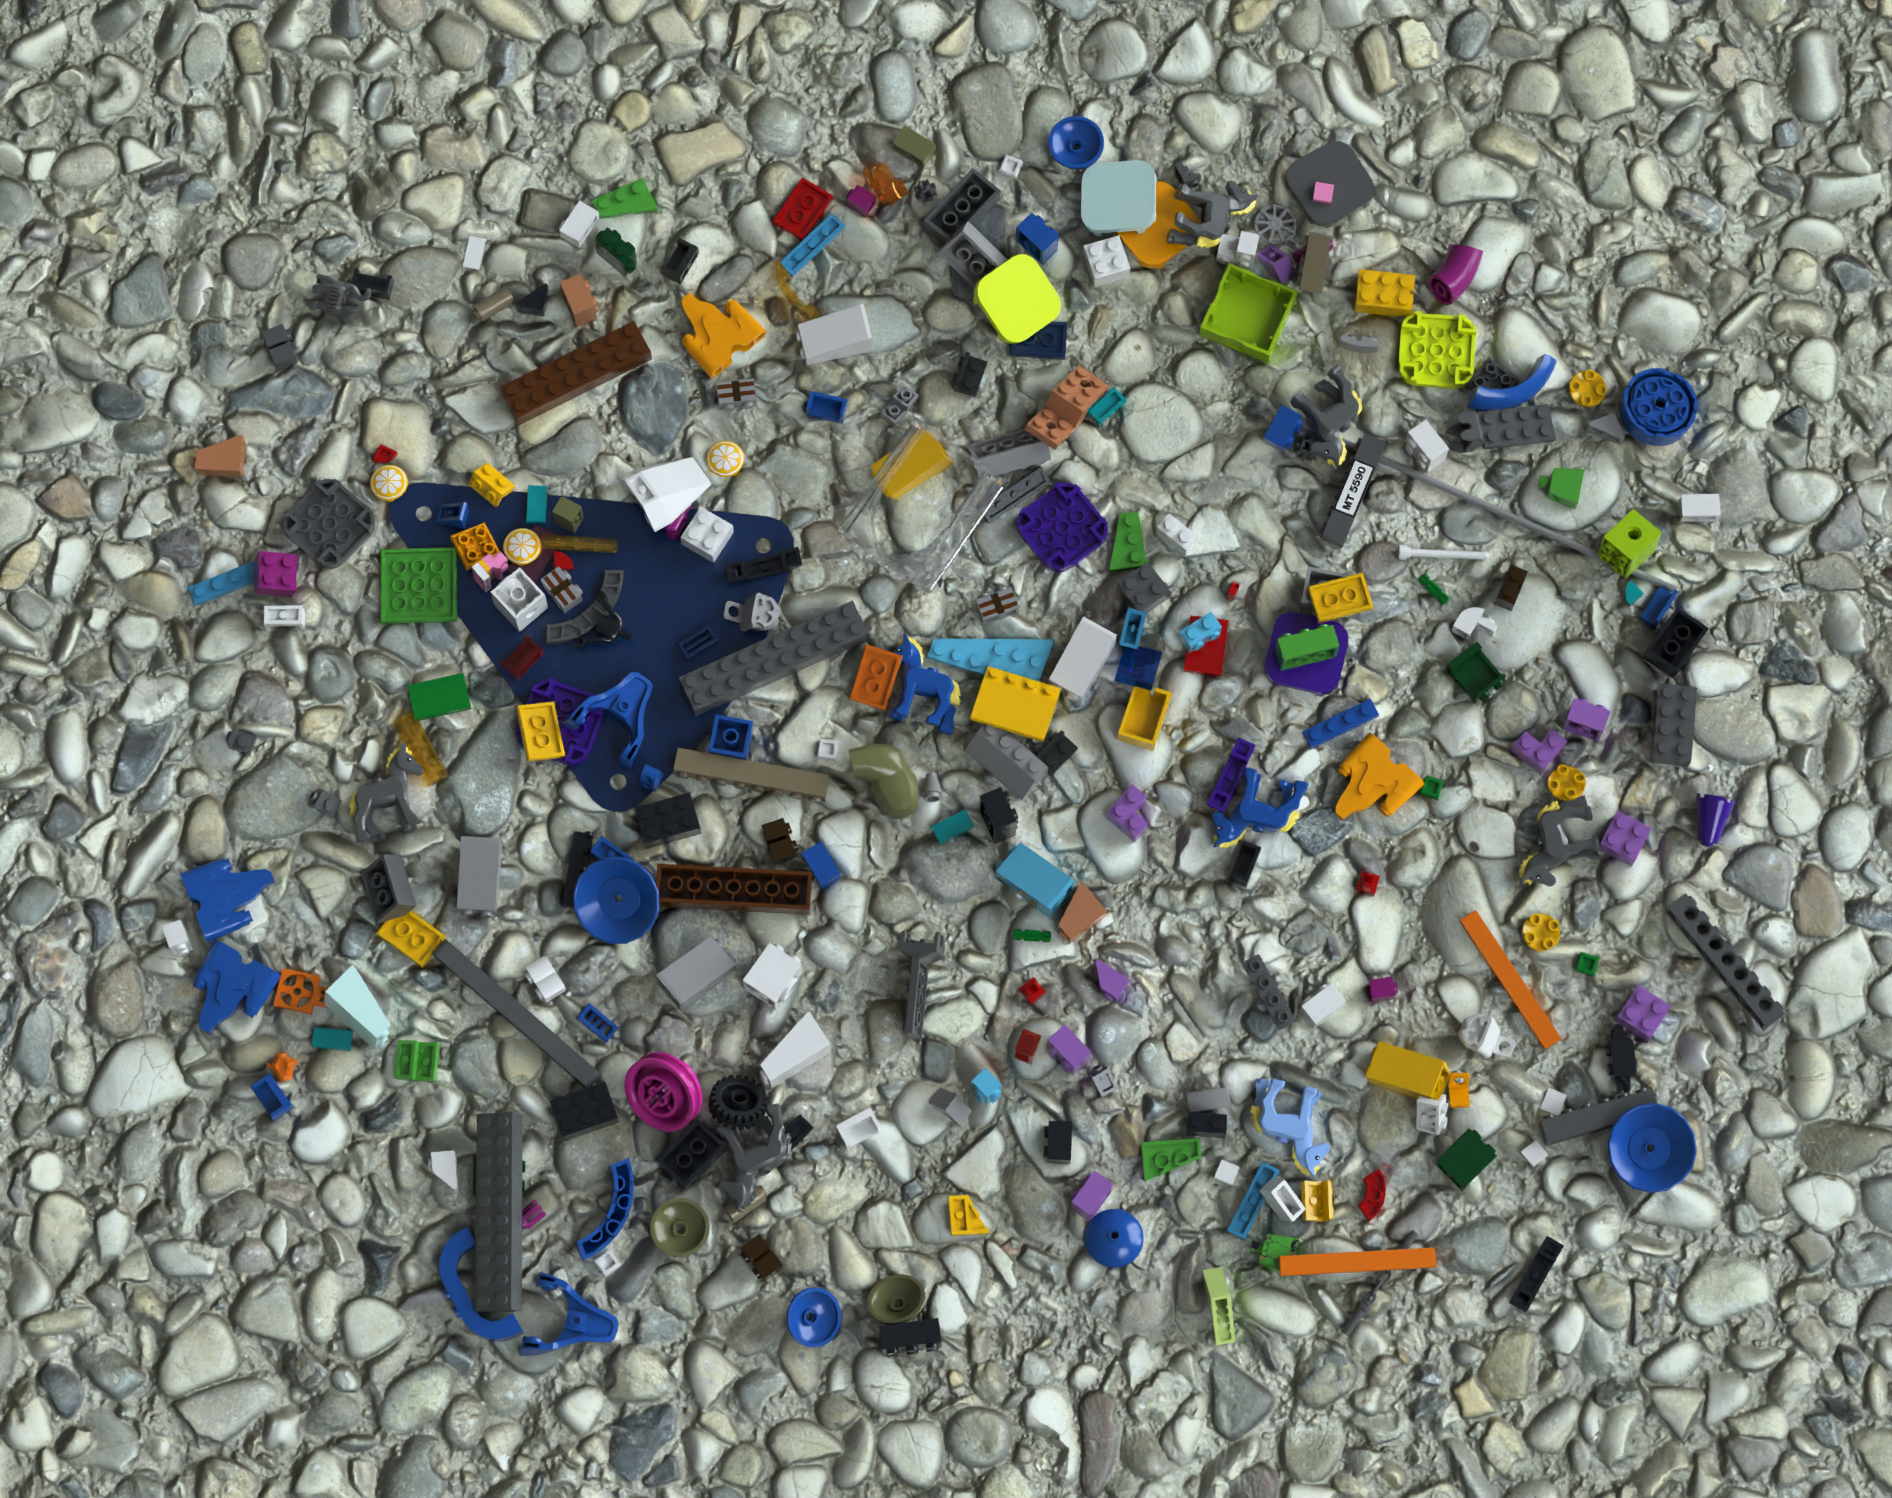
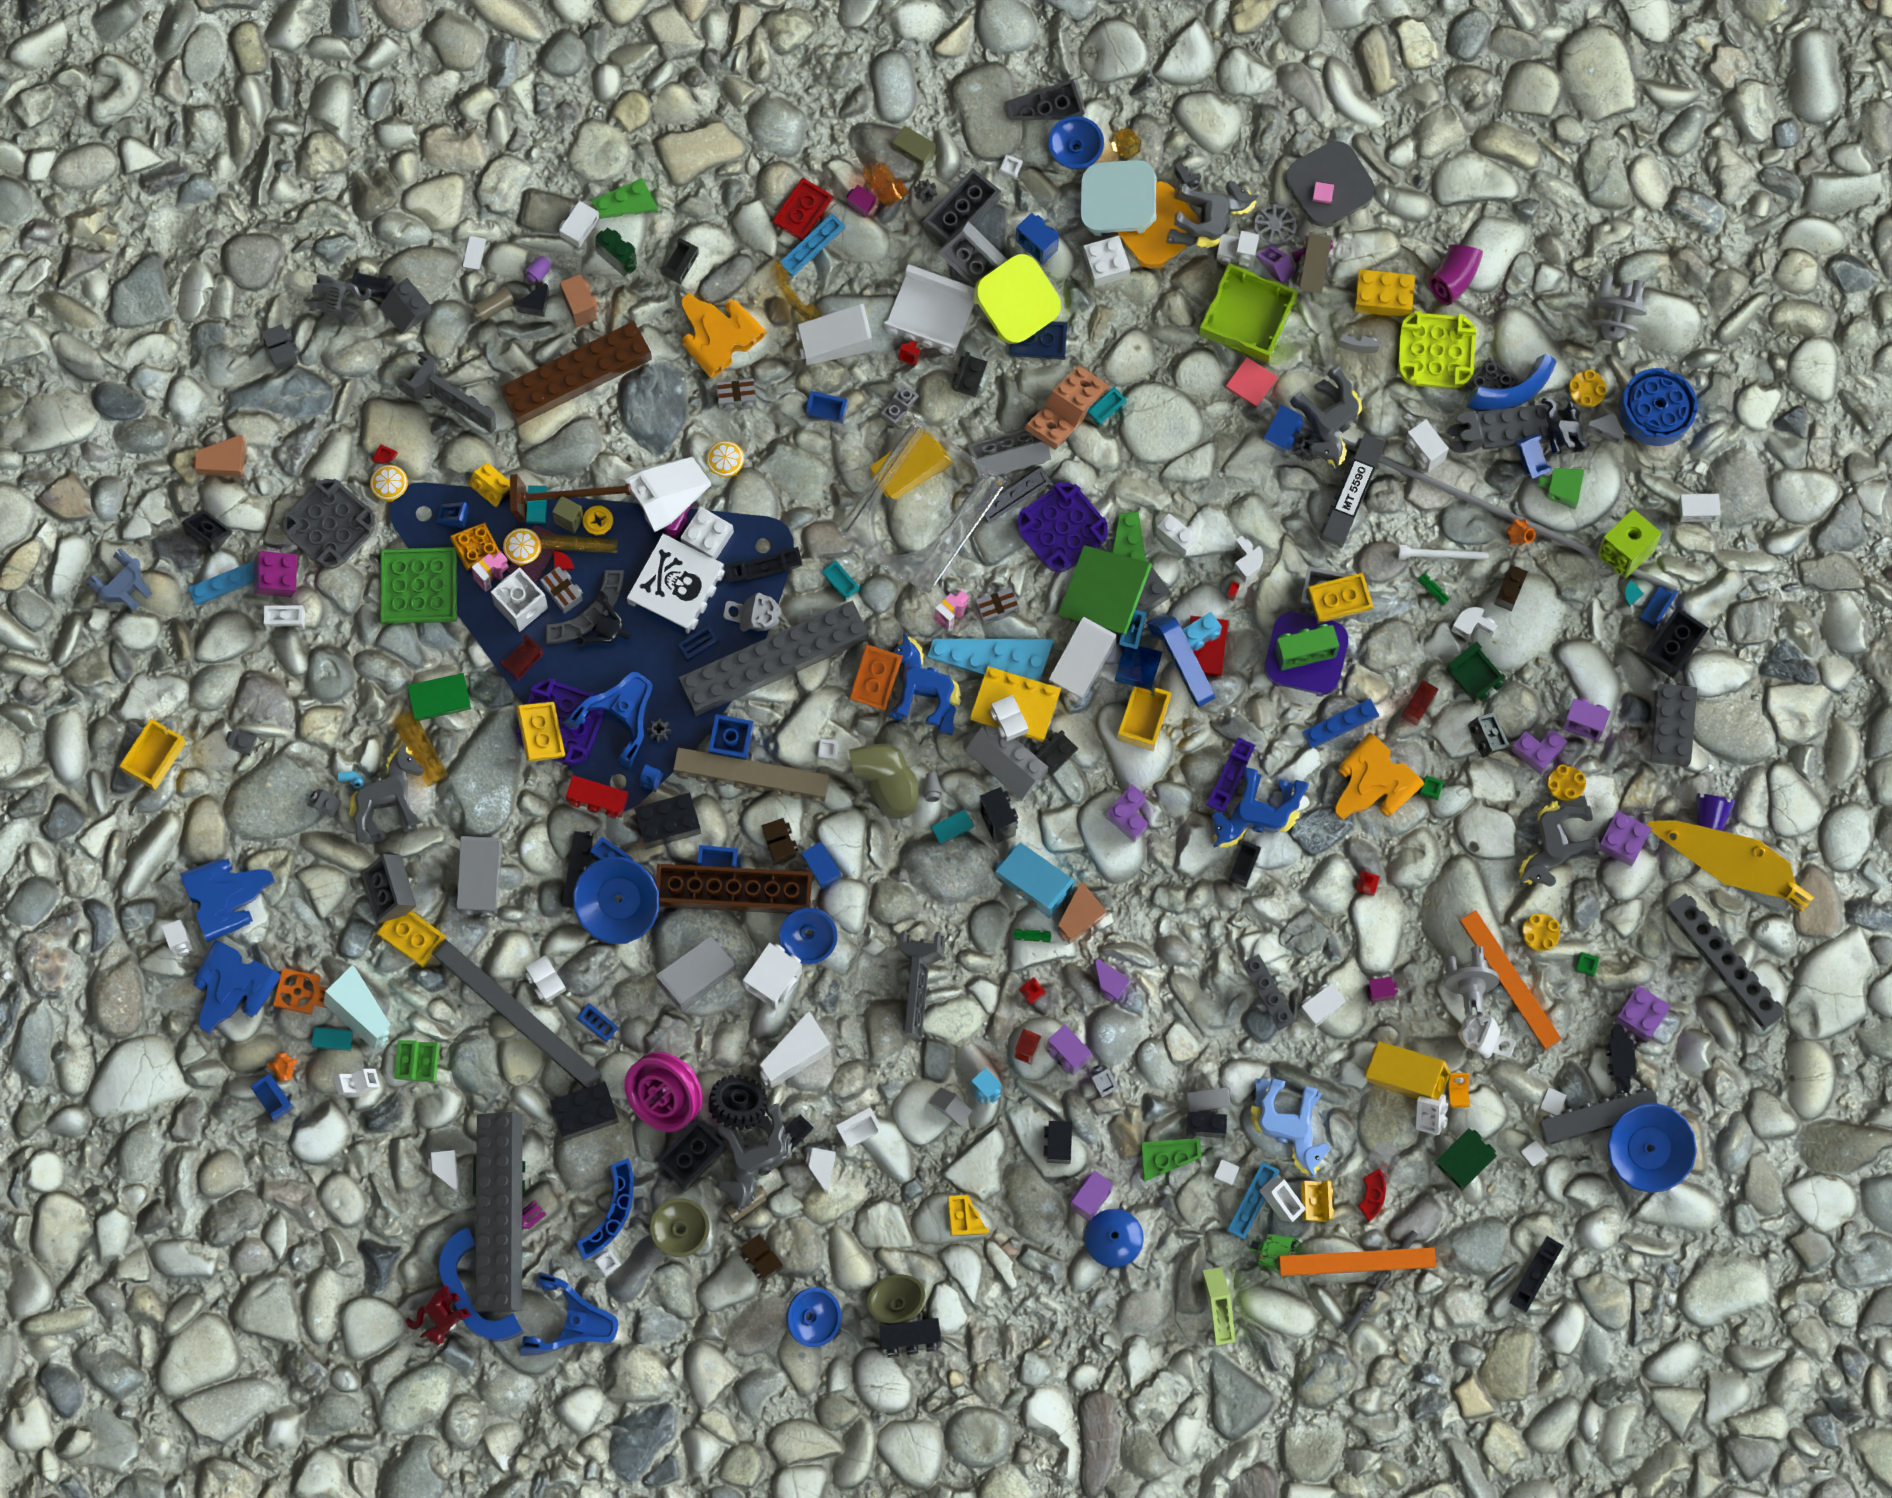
none -> sand blue connector [86,548,152,612]
none -> yellow piece [120,718,186,791]
none -> black slope [181,509,233,554]
none -> white brick [333,1069,380,1098]
none -> medium azure arm [338,771,364,789]
none -> dark grey slope [379,278,432,335]
none -> dark grey hinge [397,351,496,434]
none -> dark red animal [406,1286,471,1346]
none -> reddish brown tile [510,474,631,522]
none -> medium lavender brick [525,256,552,284]
none -> red brick [565,775,629,819]
none -> yellow gear [583,506,613,536]
none -> white panel [627,534,725,634]
none -> dark grey gear [647,718,671,743]
none -> blue panel [697,845,738,868]
none -> blue dish [779,907,838,964]
none -> white slope [806,1148,836,1193]
none -> teal tile [821,560,860,601]
none -> white panel [884,264,975,355]
none -> red tile [898,340,920,366]
none -> bright pink hips [934,590,969,632]
none -> white brick [989,695,1028,741]
none -> dark grey wedge [1004,78,1085,120]
none -> bright green tile [1058,545,1152,635]
none -> clear yellow brick [1112,127,1141,161]
none -> beam [1147,613,1215,708]
none -> coral tile [1226,357,1278,408]
none -> white brick [1234,536,1263,583]
none -> clear red panel [1401,680,1439,727]
none -> light grey piece [1444,946,1499,1018]
none -> pearl dark grey bracket [1468,712,1510,758]
none -> orange rock [1507,518,1535,546]
none -> panel [1515,433,1552,479]
none -> black animal [1541,398,1590,455]
none -> light grey piece [1591,274,1647,342]
none -> yellow wing [1647,820,1814,912]

